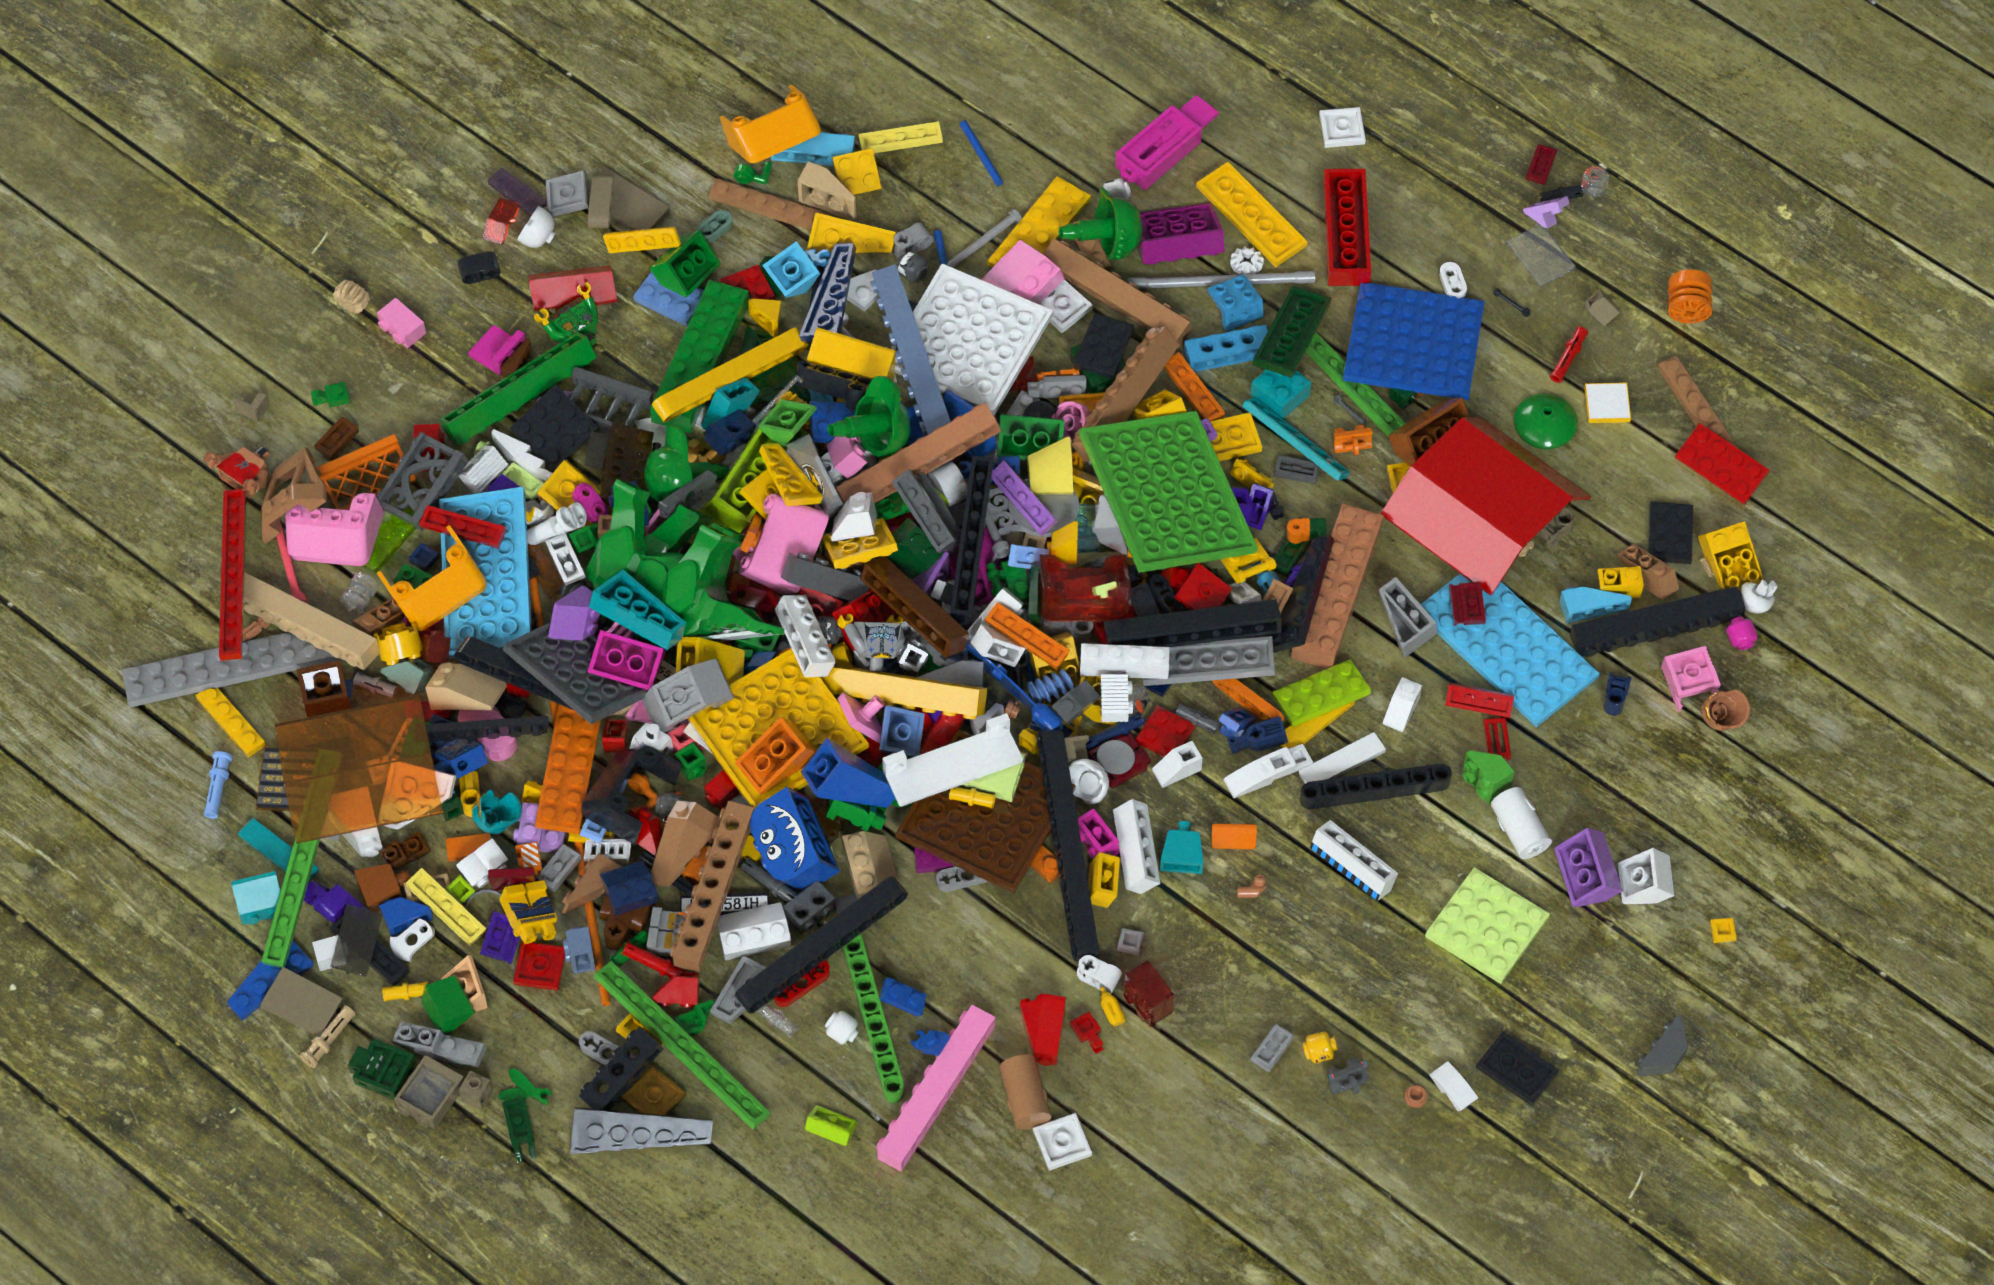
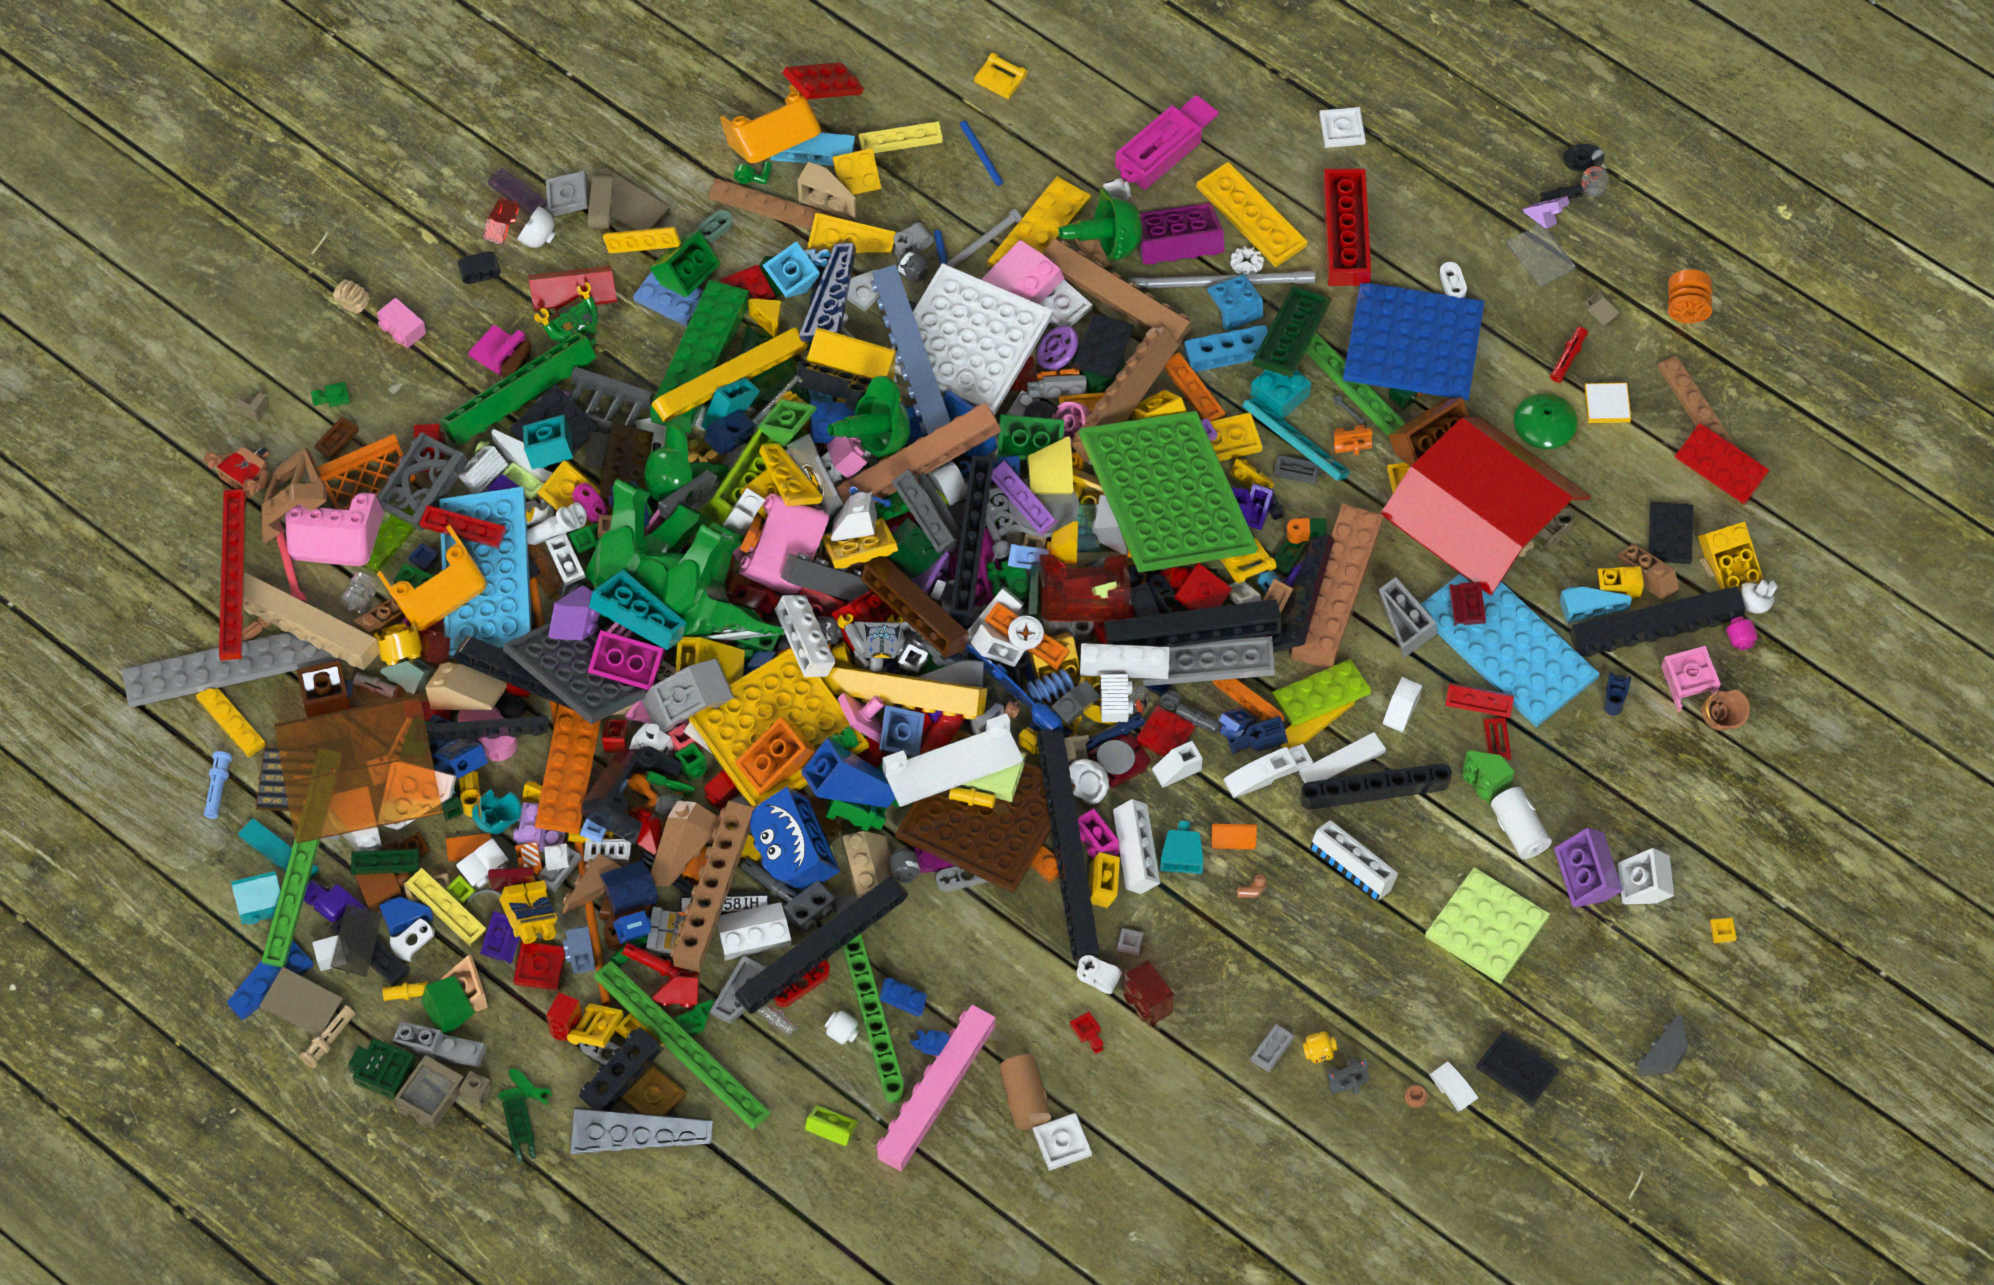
red slope [1020,993,1066,1066] -> none
yellow piece [1100,986,1126,1027] -> none
black hinge [1494,289,1530,317] -> none
dark red plate [1526,144,1558,185] -> none
none -> dark green tile [351,849,420,875]
none -> teal brick [523,415,573,470]
none -> white plate [544,844,570,871]
none -> red brick [546,992,582,1042]
none -> yellow plate [567,1004,624,1048]
none -> blue brick [613,911,651,944]
none -> green piece [646,771,695,797]
none -> white slope [724,488,765,535]
none -> red plate [782,62,865,100]
none -> green wheel [828,726,859,749]
none -> blue hinge [849,486,891,507]
none -> dark grey head [889,848,920,883]
none -> yellow plate [974,52,1028,99]
none -> white gear [1008,616,1044,651]
none -> medium lavender plate [1036,326,1078,371]
none -> dark grey plate [1160,690,1181,711]
none -> black dish [1563,144,1604,172]

